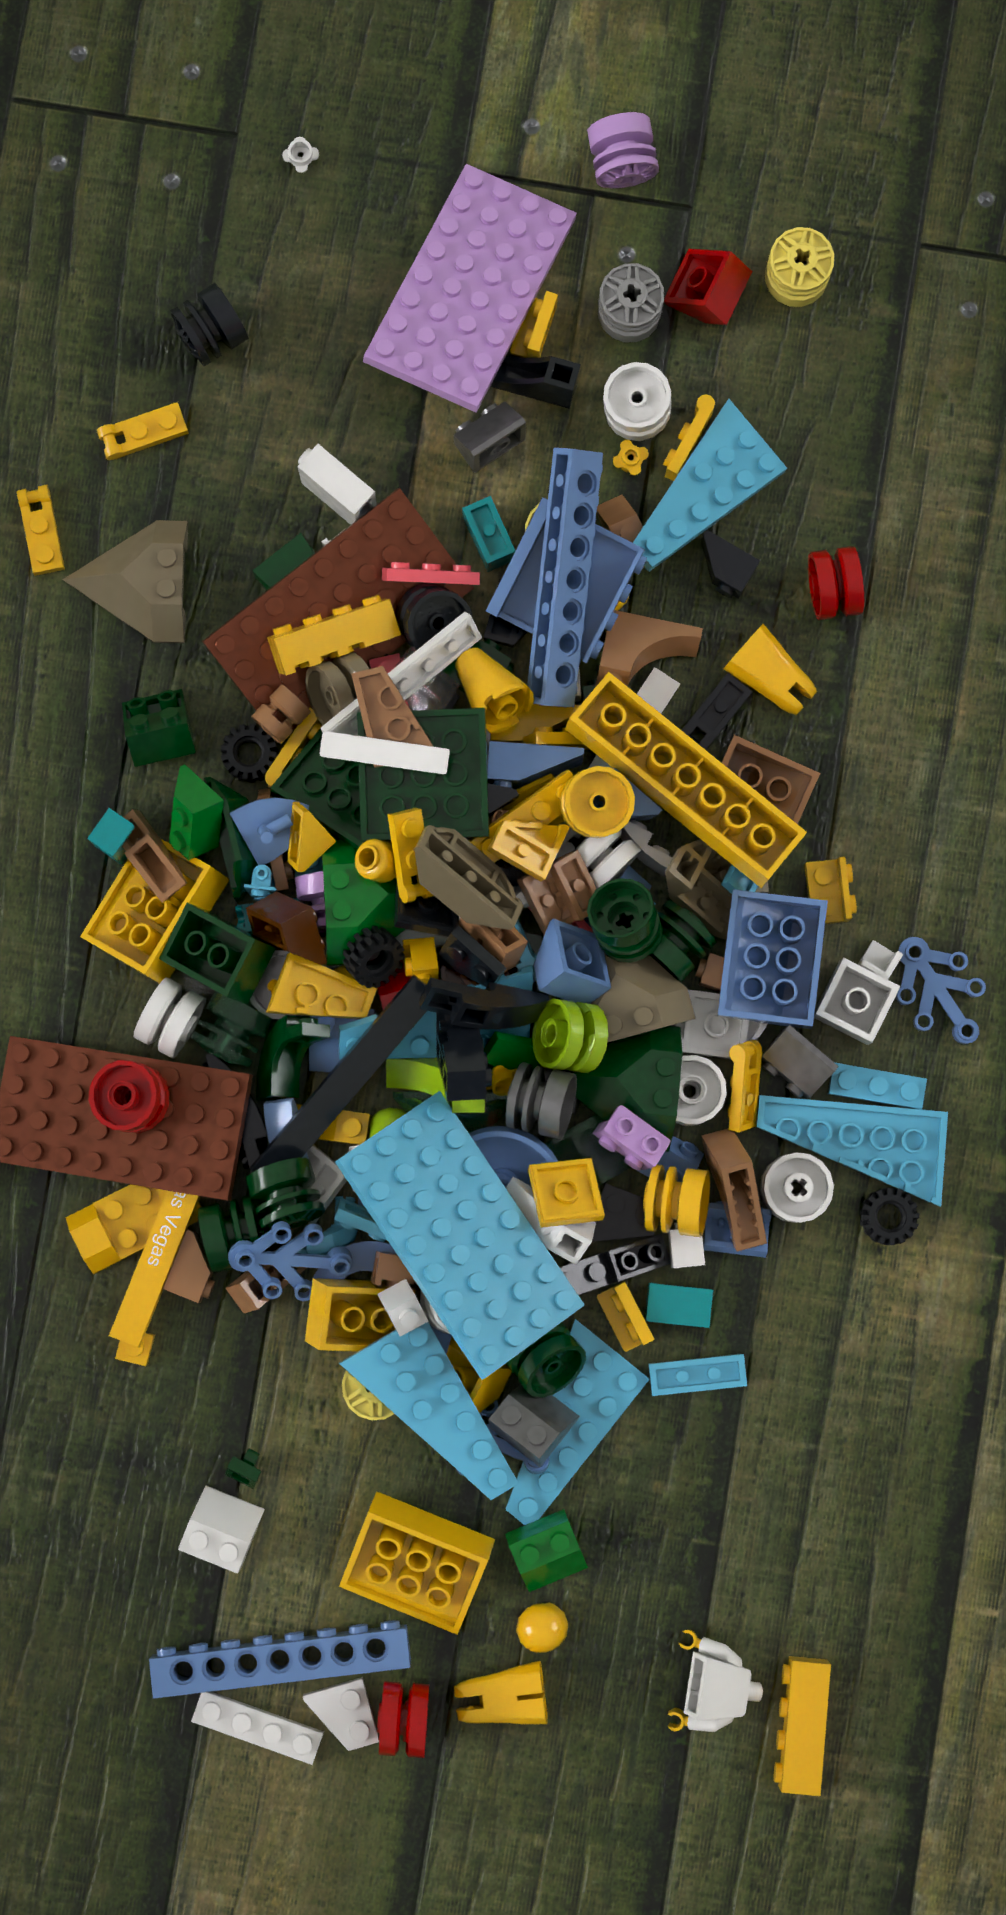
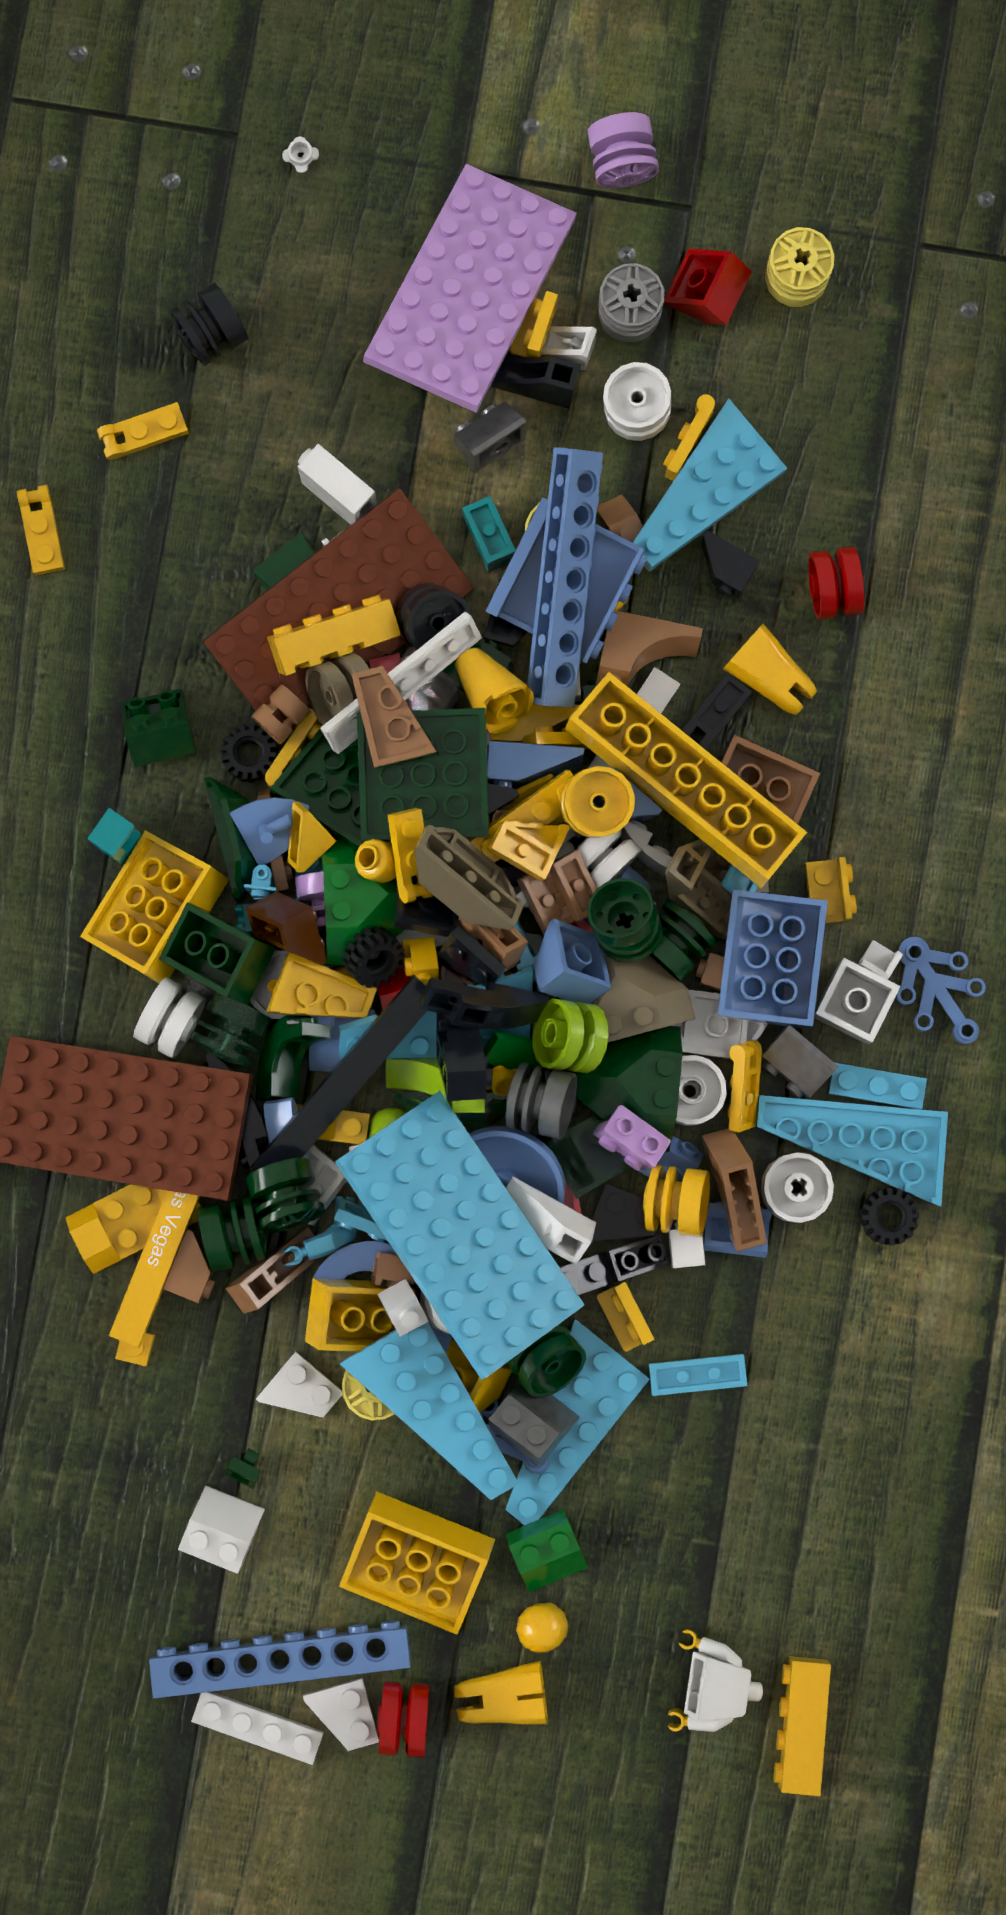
dark tan wedge [62,520,188,643] -> none
red wheel [88,1060,170,1133] -> none
medium nougat slope [122,809,187,903] -> none
green slope [169,764,224,860] -> none
medium blue plant [228,1221,353,1301] -> none
white sticker [320,731,450,774] -> none
coral plate [382,562,480,585] -> none
yellow plate [528,1158,605,1228] -> none
yellow plate [613,440,649,475] -> none
teal panel [644,1283,713,1328] -> none
none -> white wing [256,1351,343,1417]
none -> white slope [541,326,597,371]

